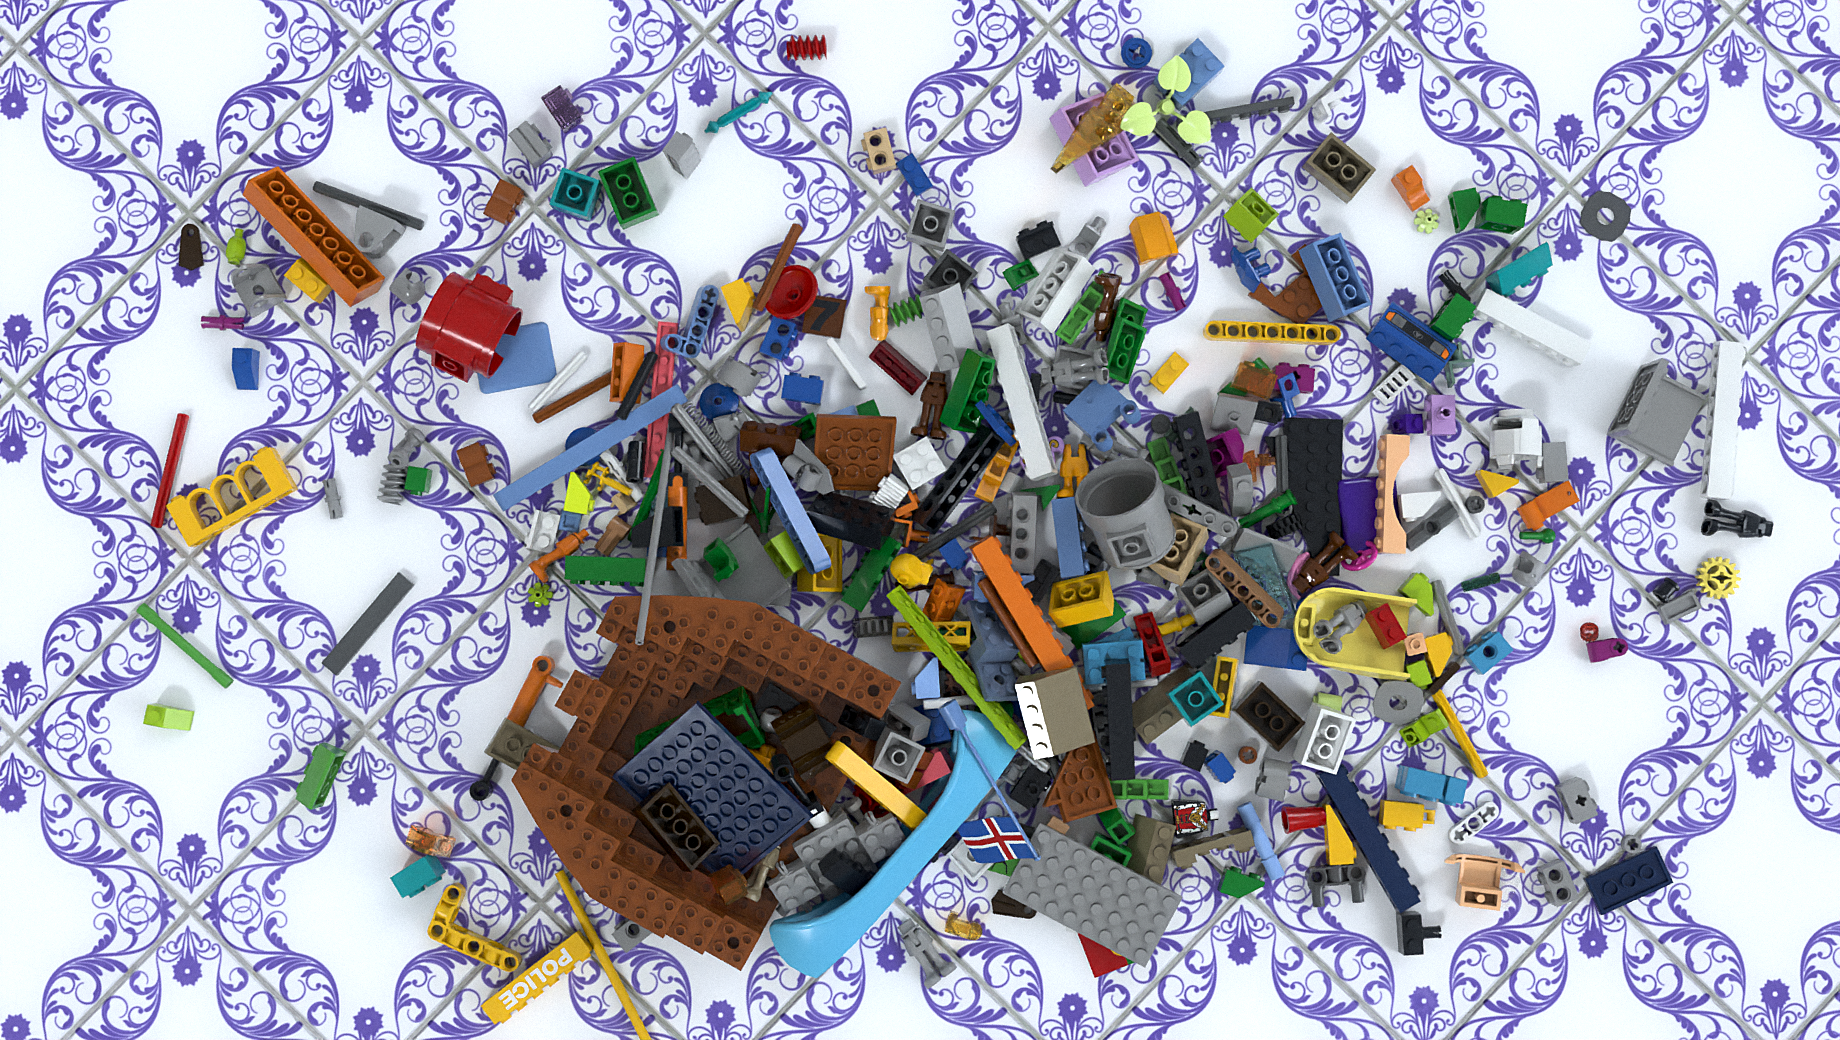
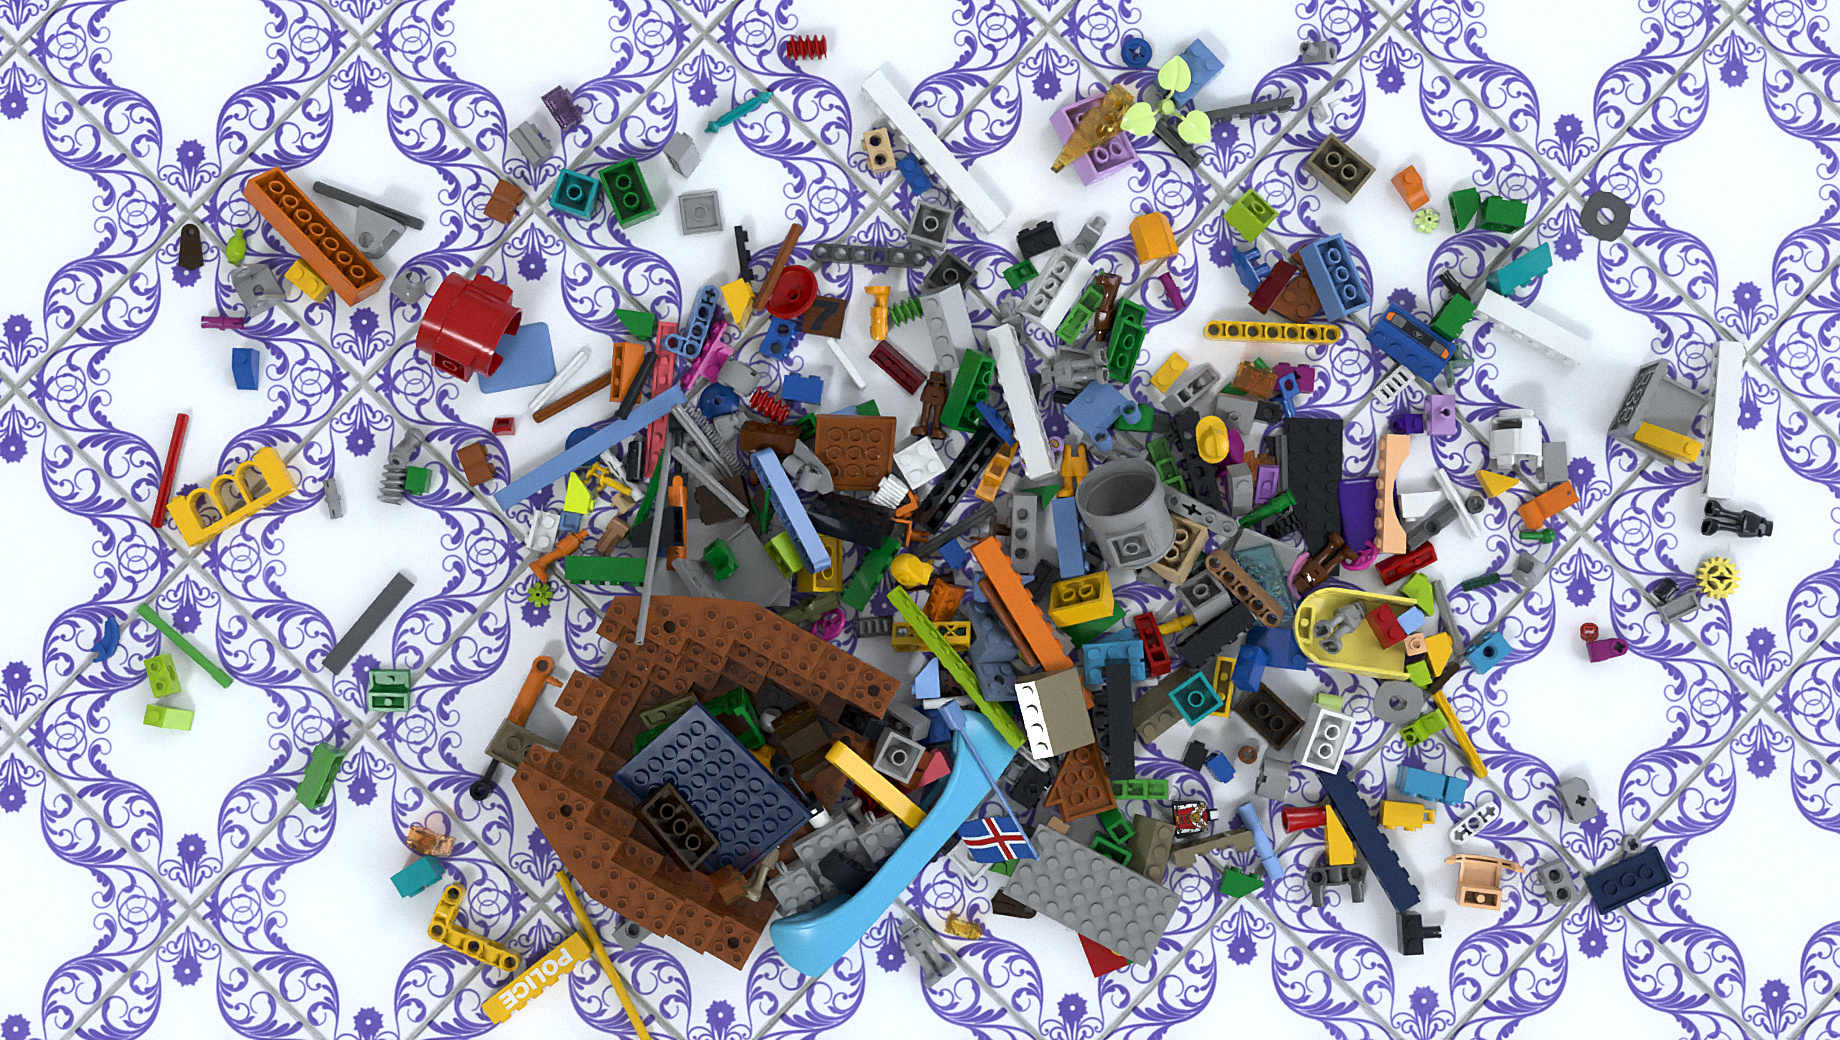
none -> blue piece [91,616,120,663]
none -> lime brick [143,654,182,698]
none -> green slope [368,669,411,712]
none -> red slope [492,417,515,436]
none -> green slope [615,309,657,342]
none -> olive plate [639,691,699,730]
none -> light grey tile [678,191,723,236]
none -> dark pink bracket [680,319,734,391]
none -> black plate [734,225,754,286]
none -> red piece [749,386,793,425]
none -> olive piece [780,590,841,625]
none -> dark pink piece [811,608,845,642]
none -> dark grey beam [812,243,927,269]
none -> white brick [861,70,1006,235]
none -> green brick [1112,403,1154,433]
none -> light grey slope [1161,364,1220,417]
none -> yellow piece [1196,416,1229,463]
none -> blue brick [1231,644,1268,693]
none -> dark red slope [1248,260,1298,315]
none -> medium lavender plate [1253,464,1279,504]
none -> light grey bracket [1299,41,1337,65]
none -> red slope [1375,540,1438,586]
none -> light blue brick [1396,606,1426,636]
none -> yellow slope [1633,421,1703,464]

